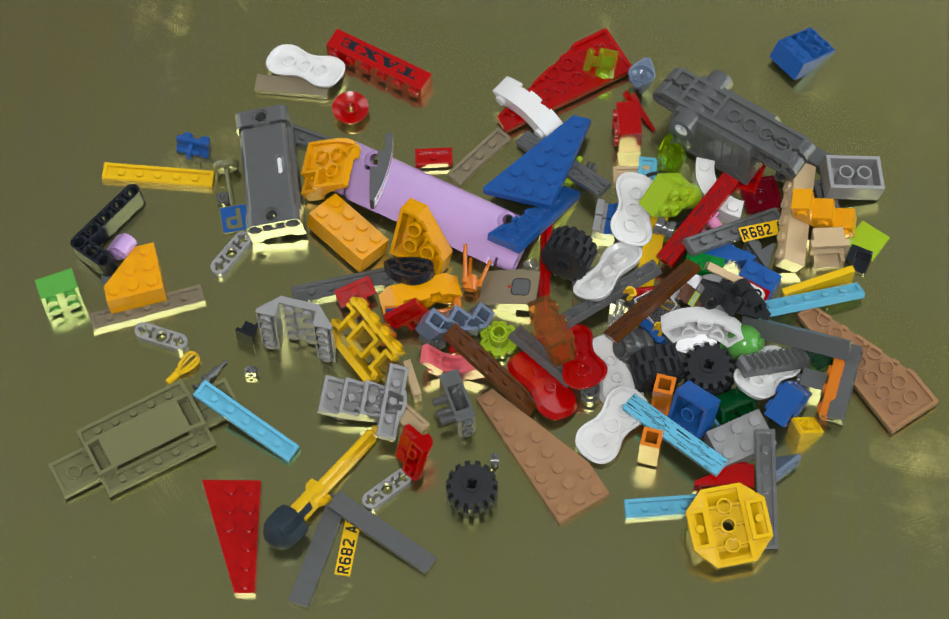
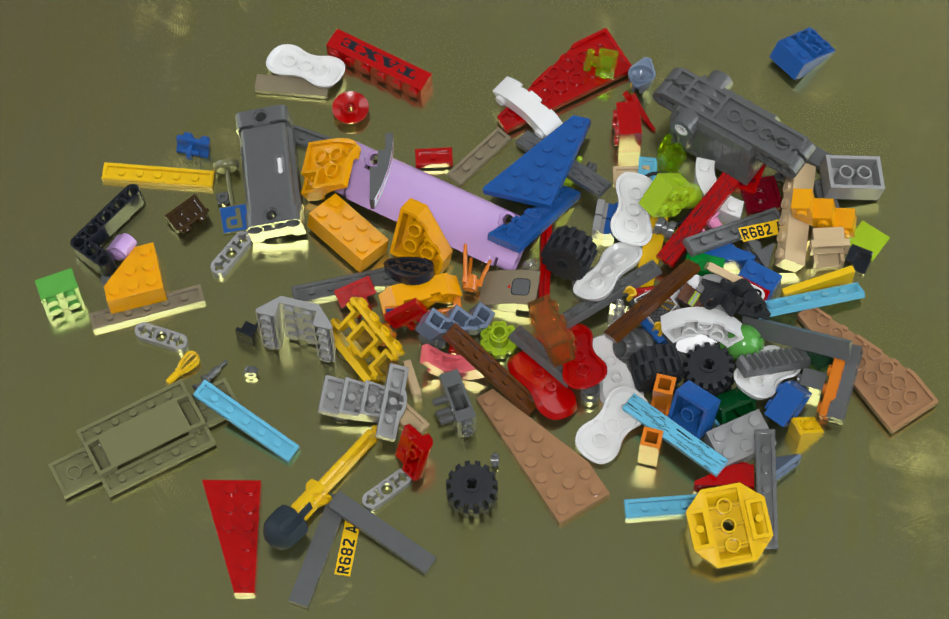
none -> dark brown bracket [164,194,210,234]

